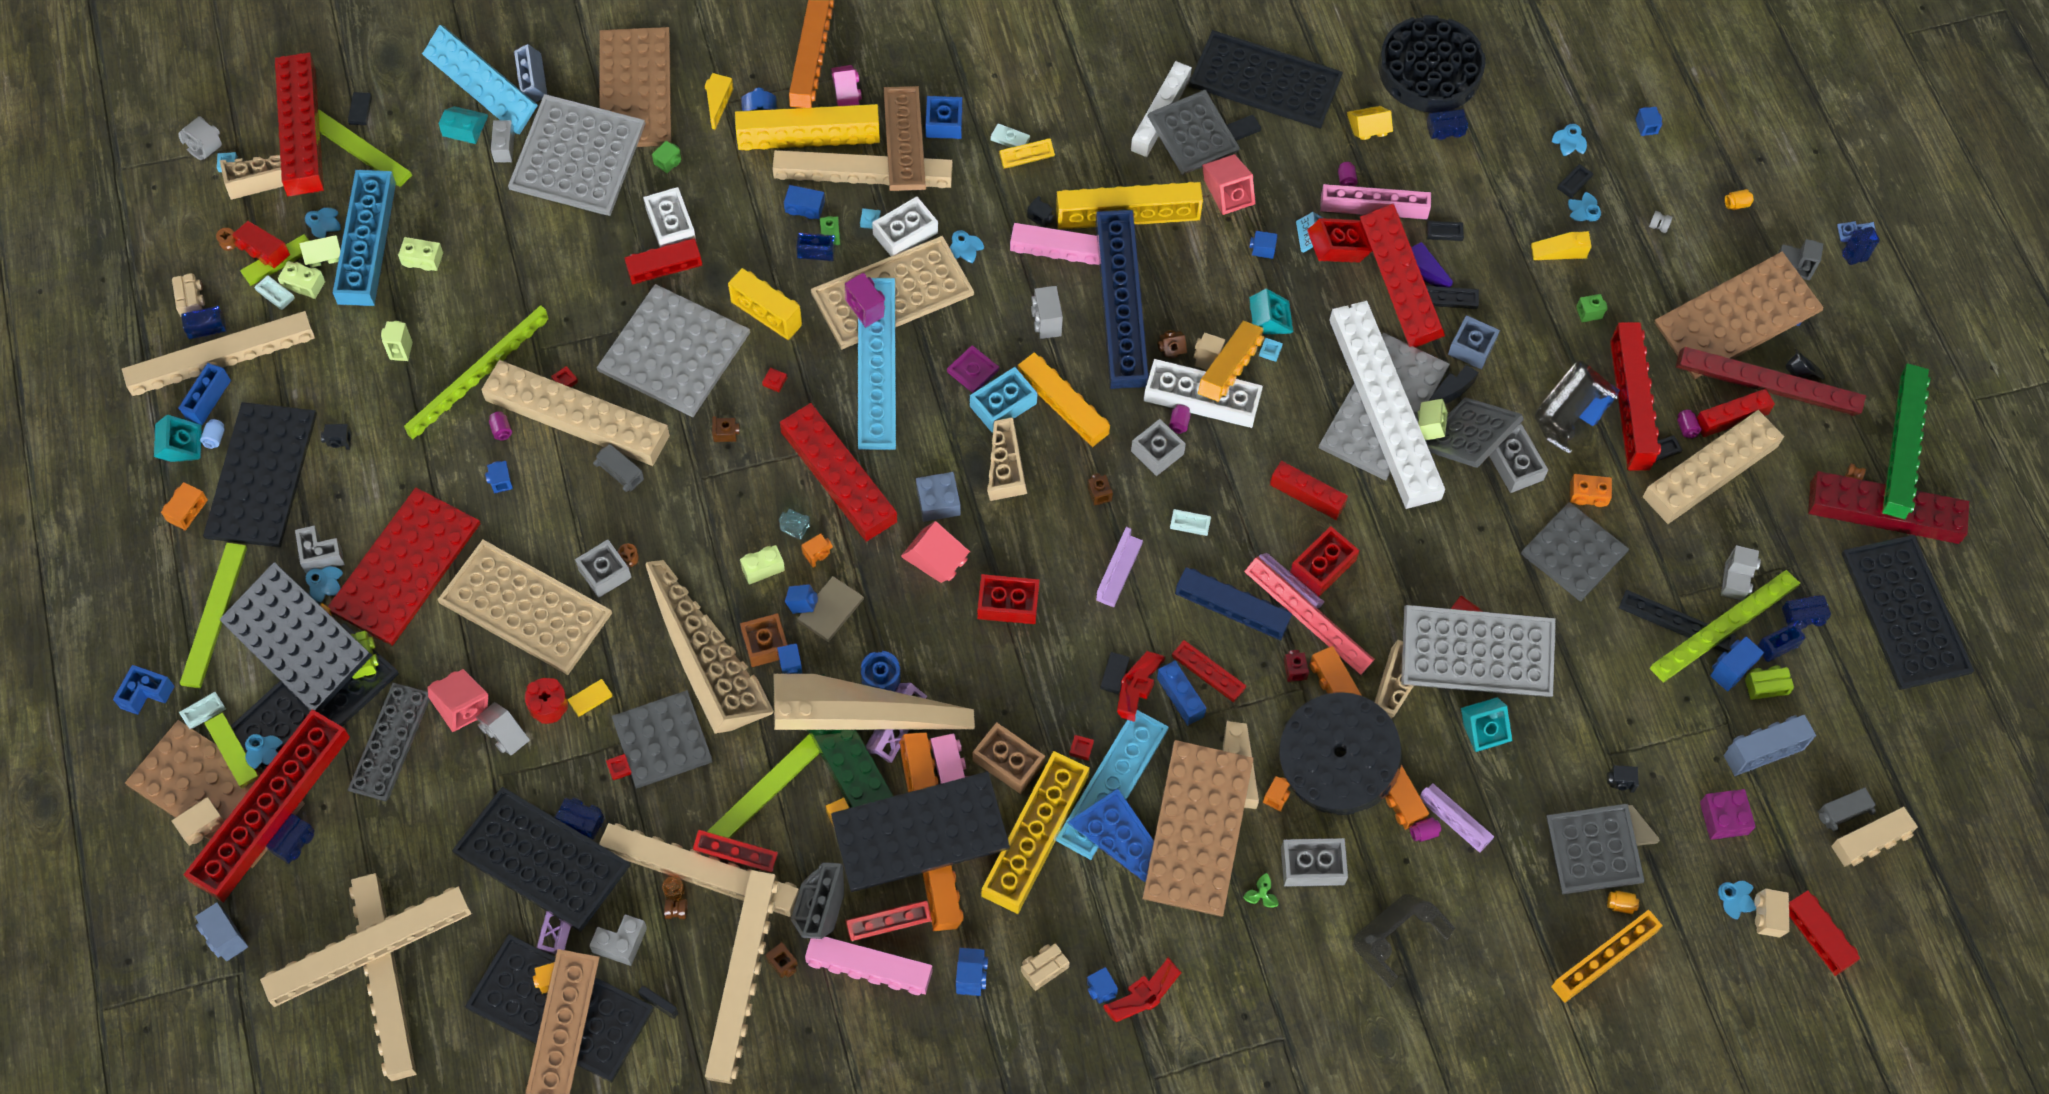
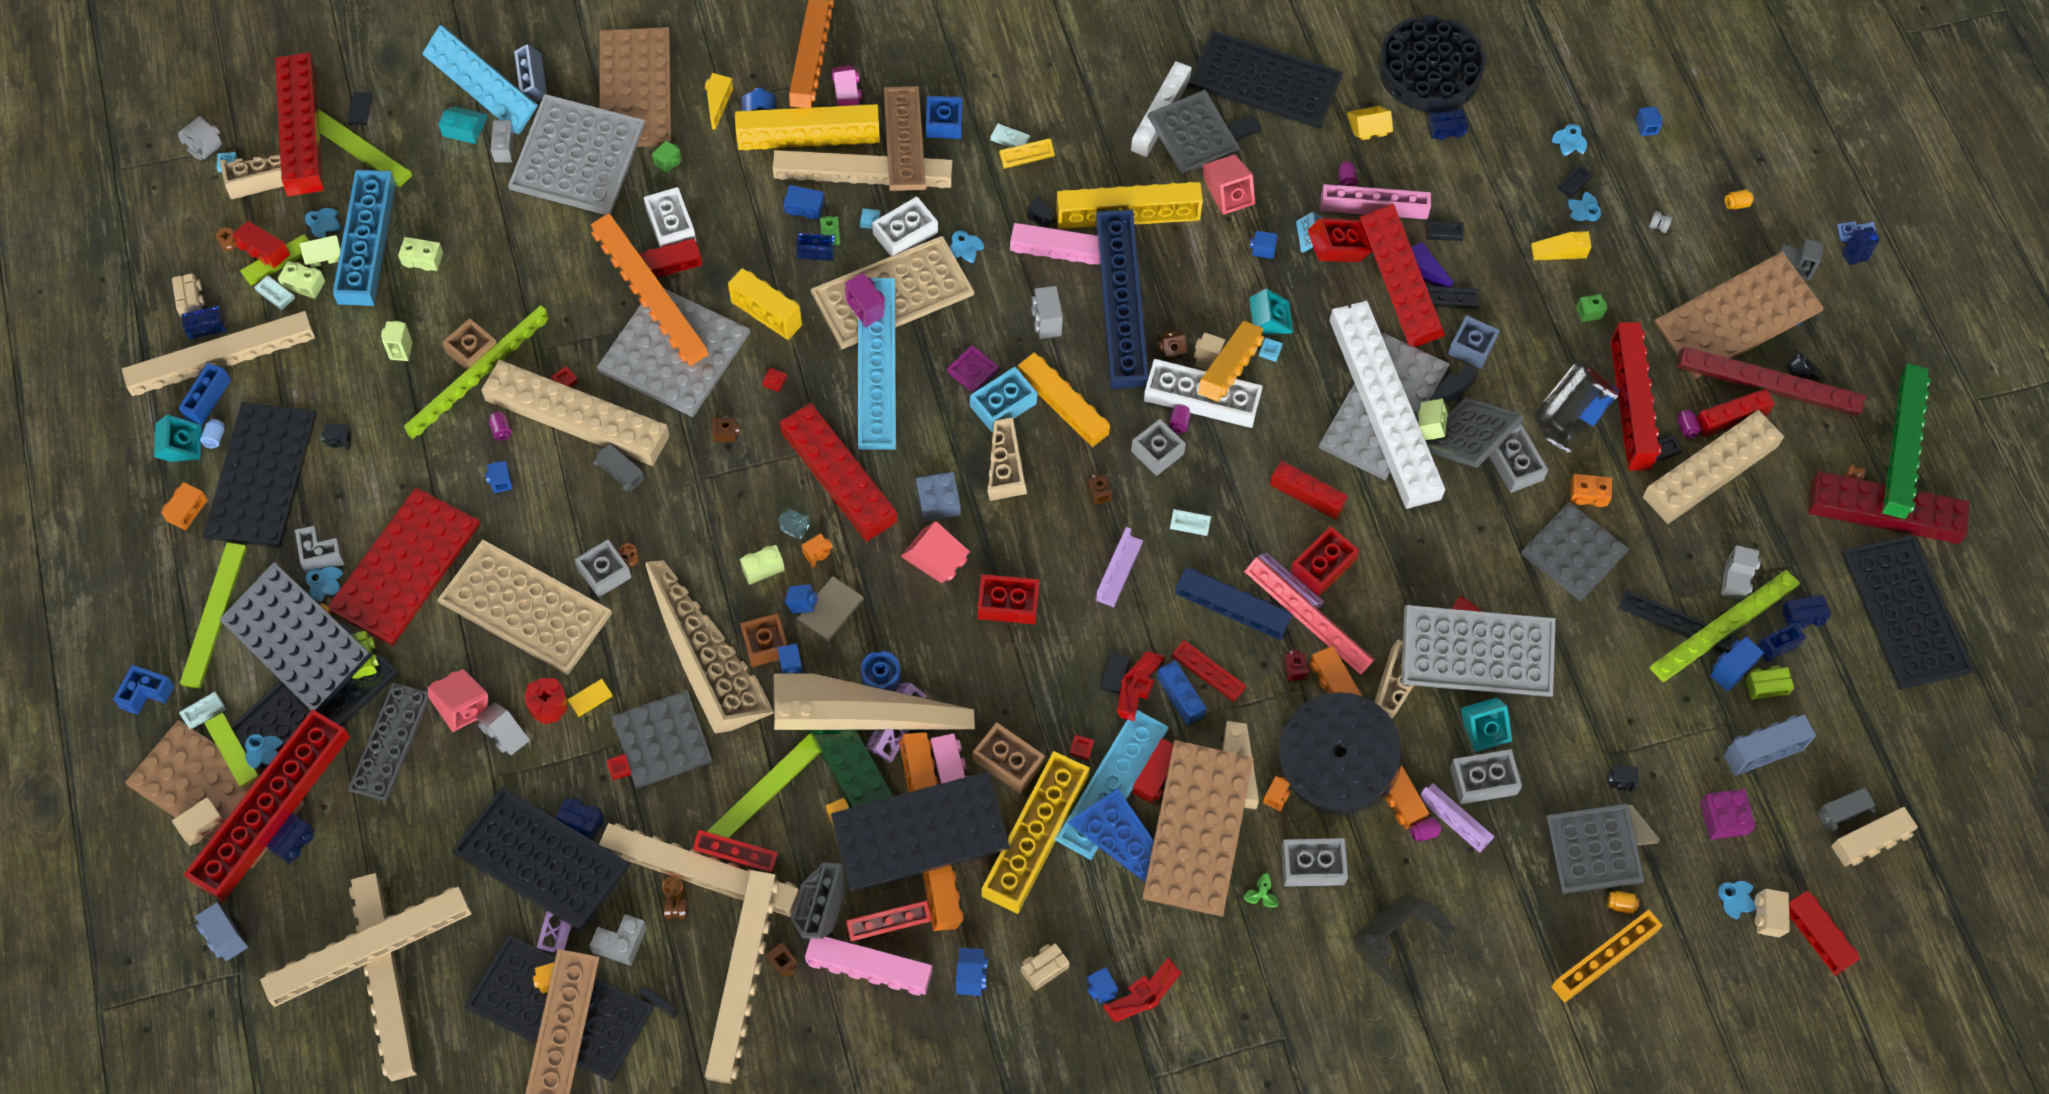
none -> medium nougat brick [443,319,497,370]
none -> orange brick [591,213,709,367]
none -> red brick [1132,738,1173,805]
none -> light grey brick [1449,749,1522,805]

